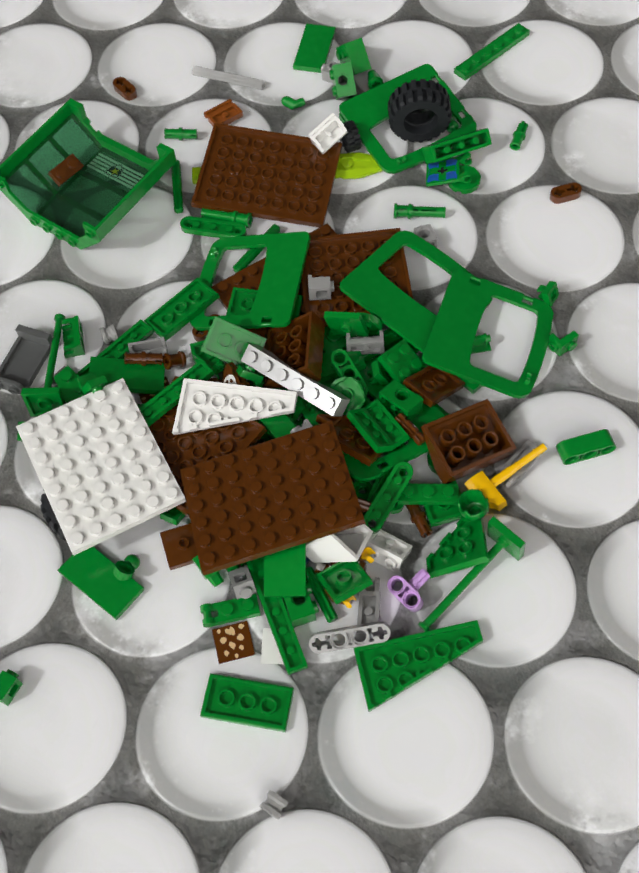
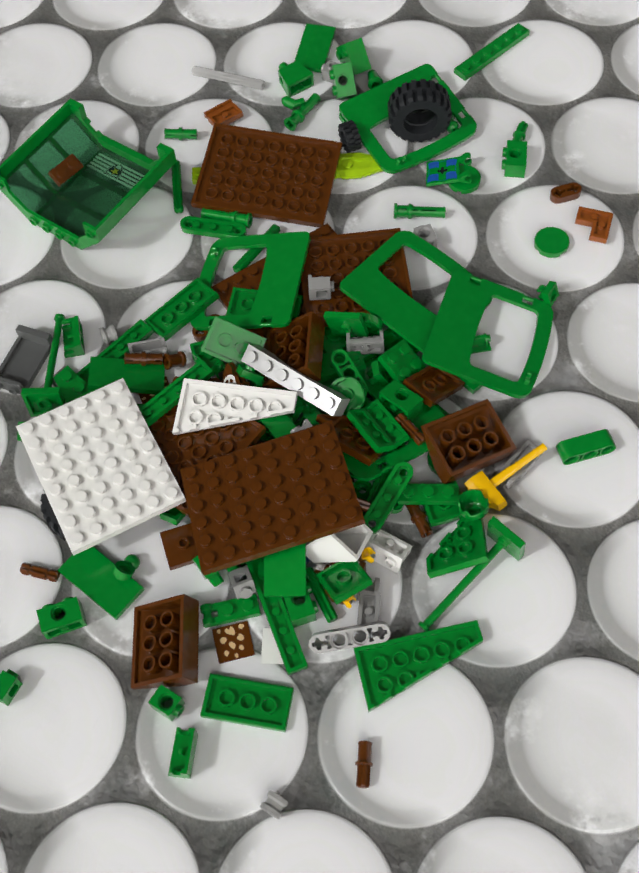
green bracket [76,372,108,395] -> none
reddish brown beam [113,77,137,101] -> none
white hinge [308,113,348,154] -> none
lavender beam [387,569,431,612] -> none
green brick [422,128,492,164] -> none
green bracket [548,331,579,357] -> none
none -> reddish brown axle [20,563,60,582]
none -> green brick [36,596,87,640]
none -> reddish brown slope [131,594,199,689]
none -> green brick [148,684,185,722]
none -> green hinge [168,727,198,779]
none -> green torso [278,61,314,97]
none -> green pin [284,93,321,131]
none -> reddish brown axle [355,741,373,789]
none -> green brick [501,140,527,178]
none -> green tile [534,227,569,258]
none -> dark orange plate [575,206,613,244]

